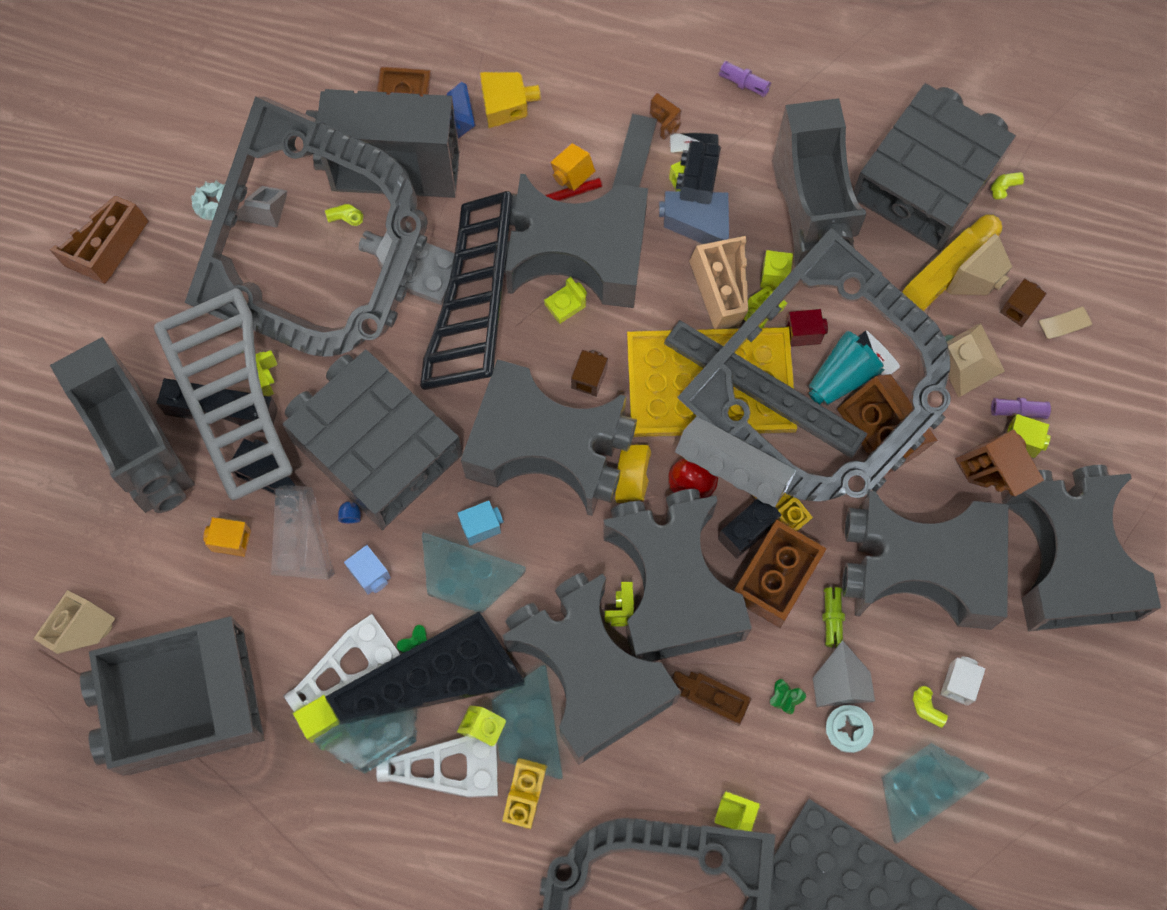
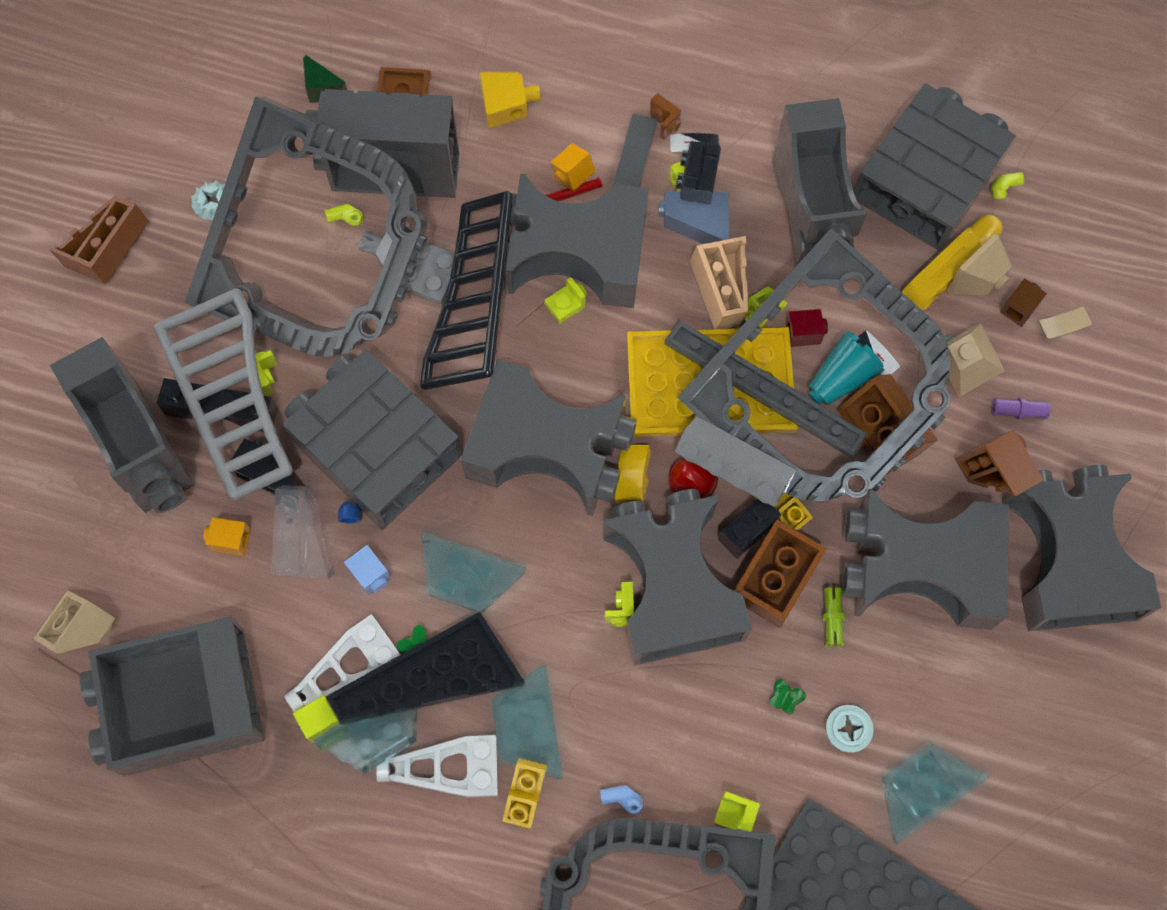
light grey slope [237,186,287,228] -> none
blue bracket [447,82,475,139] -> none
medium azure brick [457,500,503,546] -> none
neon yellow bracket [457,705,506,746] -> none
dark grey brick [502,573,681,766] -> none
reddish brown brick [571,350,608,397] -> none
reddish brown hinge [671,671,752,726] -> none
medium lavender pin [719,61,771,98] -> none
neon yellow brick [760,250,793,290] -> none
light grey slope [812,641,875,707] -> none
neon yellow arm [913,686,948,728] -> none
white brick [940,657,986,706] -> none
neon yellow brick [1007,414,1051,458] -> none
none -> dark green slope [303,55,347,103]
none -> light blue arm [600,785,643,814]

